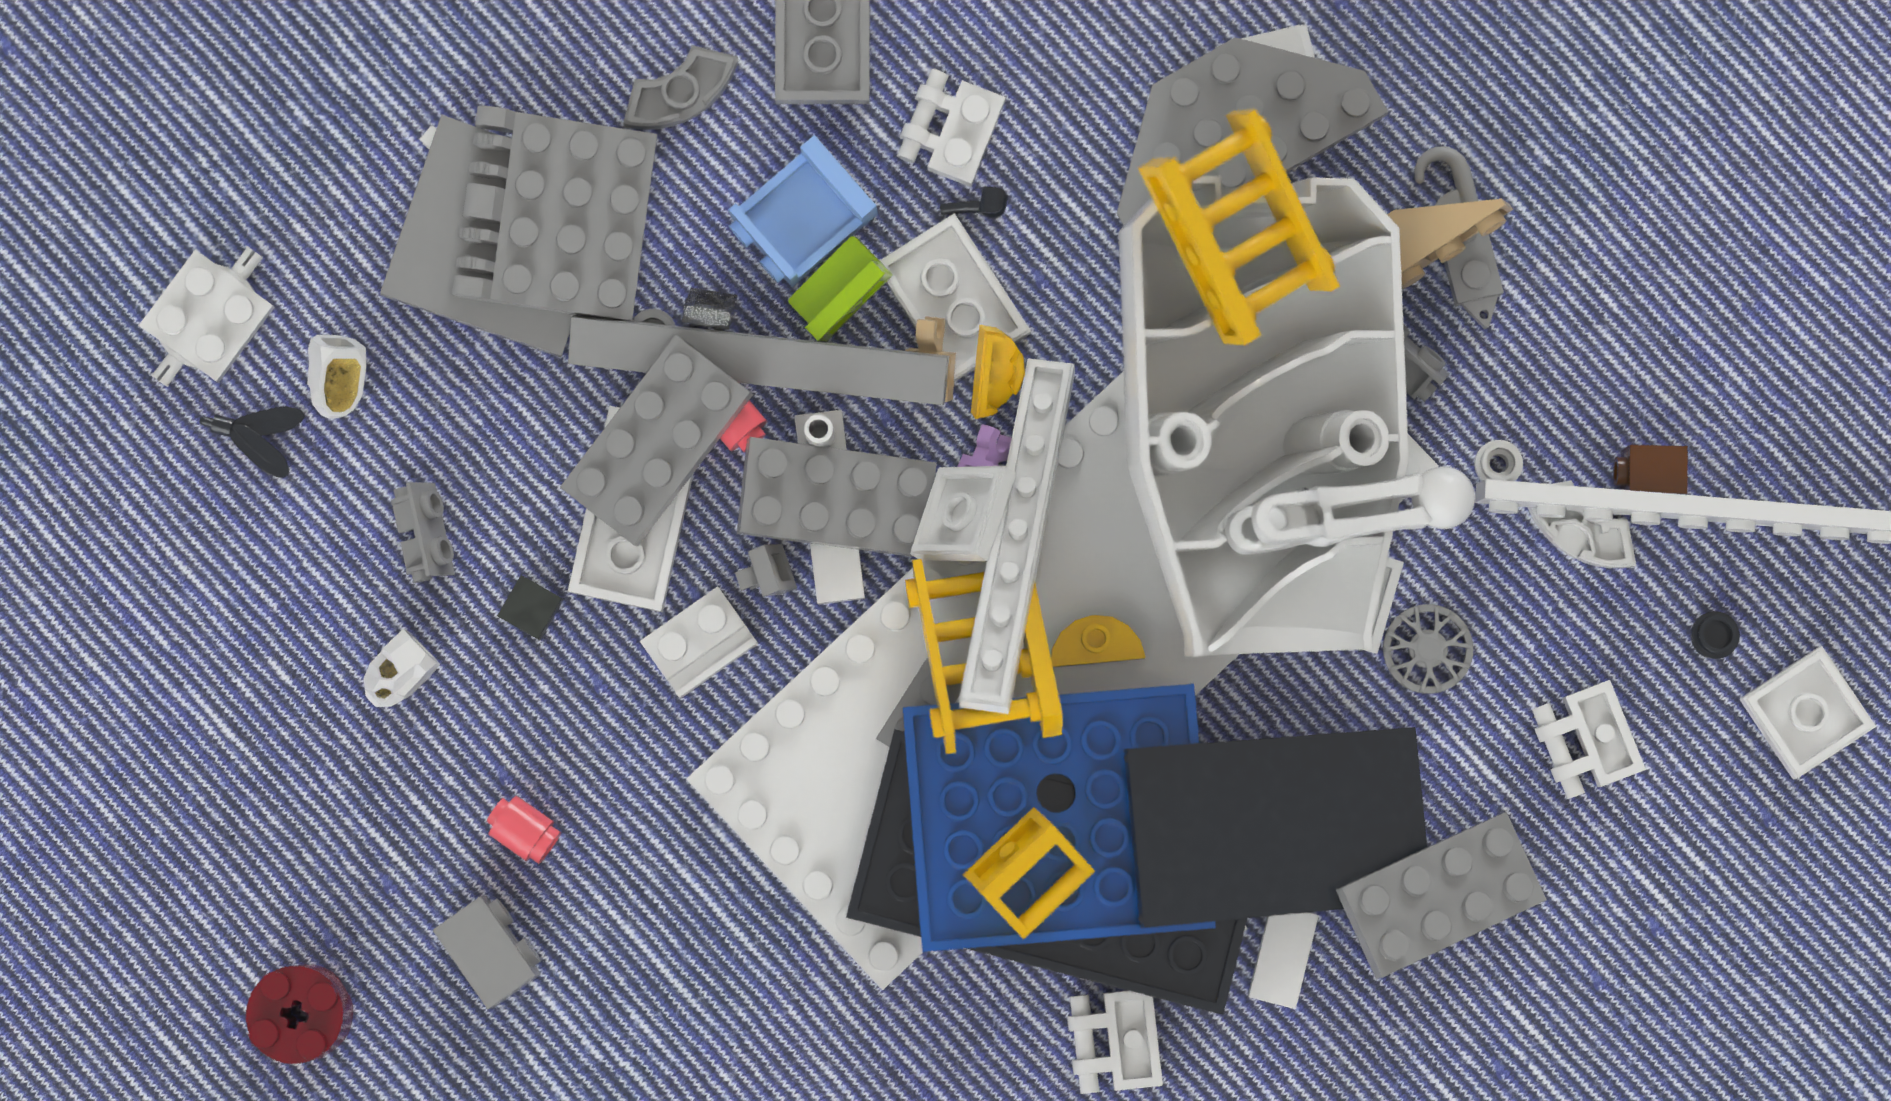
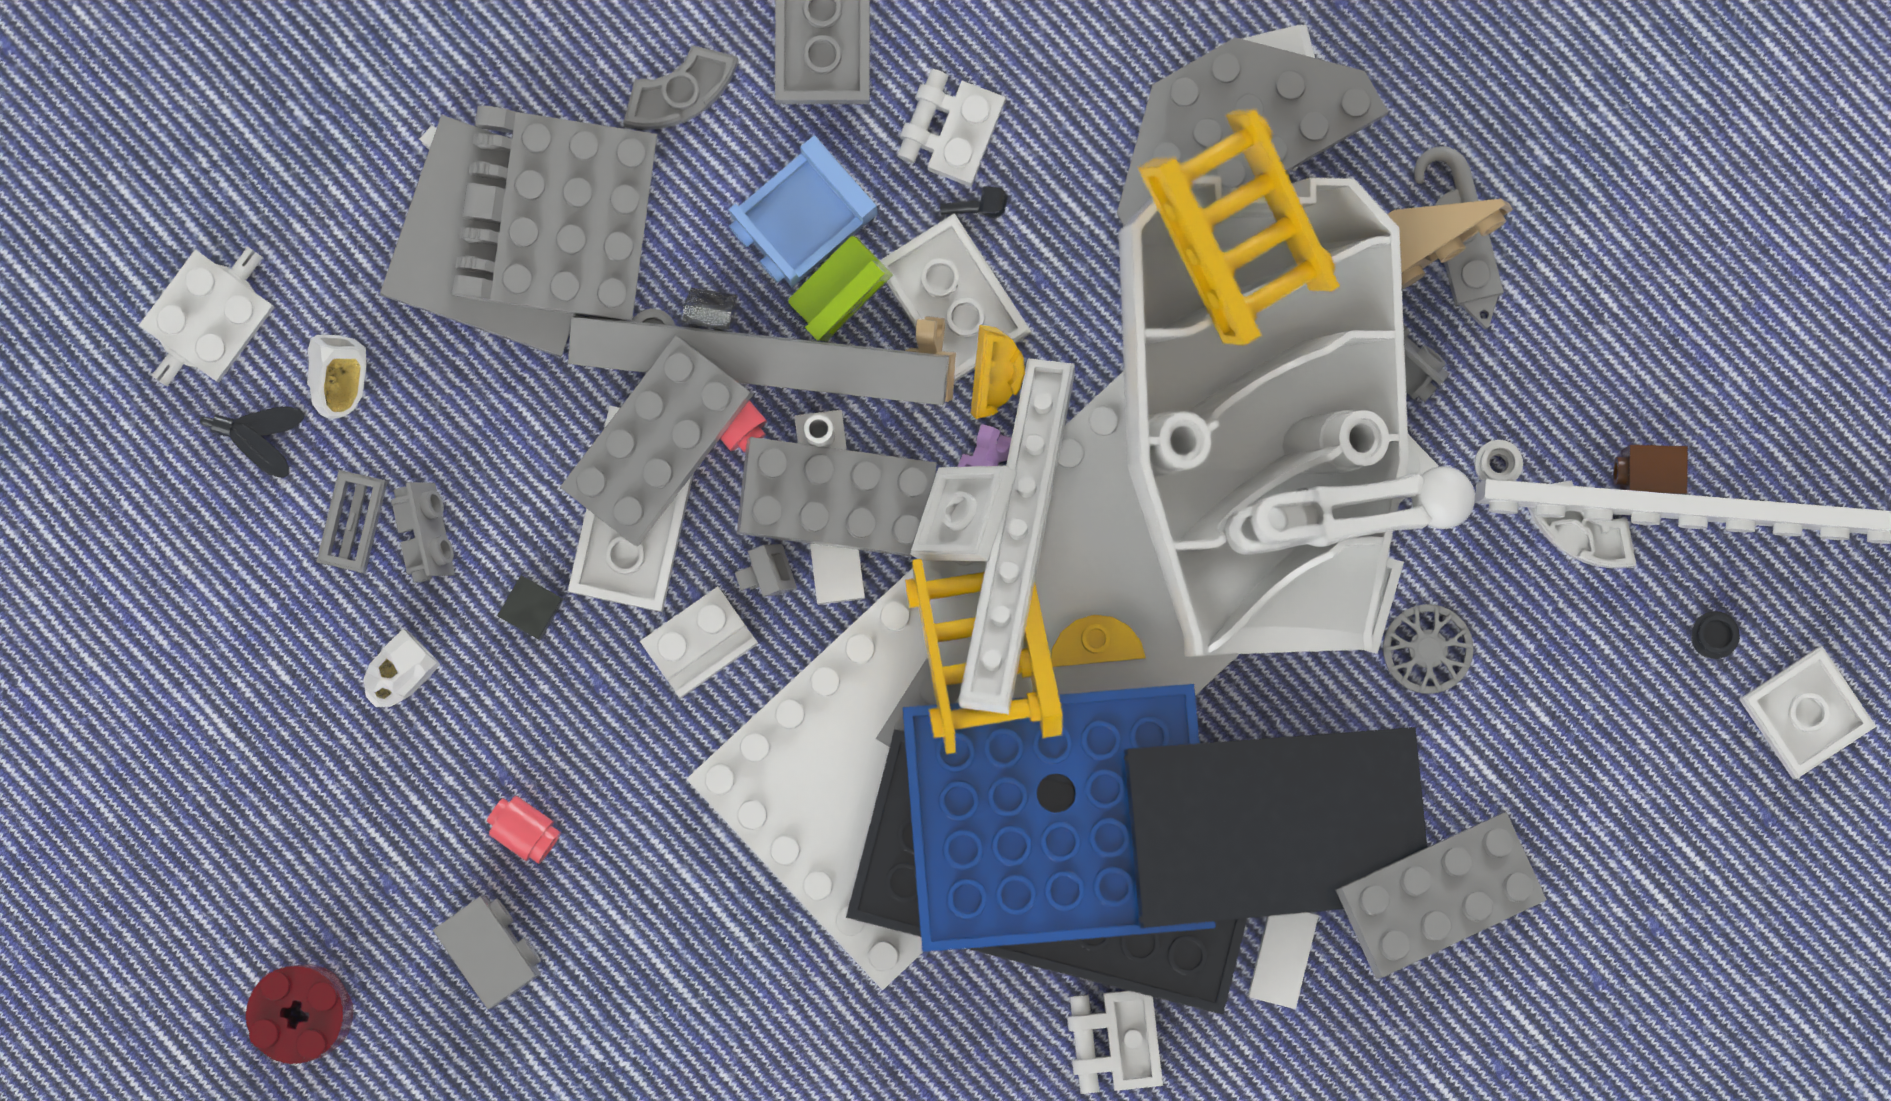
yellow tile [963,807,1095,939] -> none
white plate [1532,680,1646,799] -> none
none -> light grey tile [316,470,388,574]

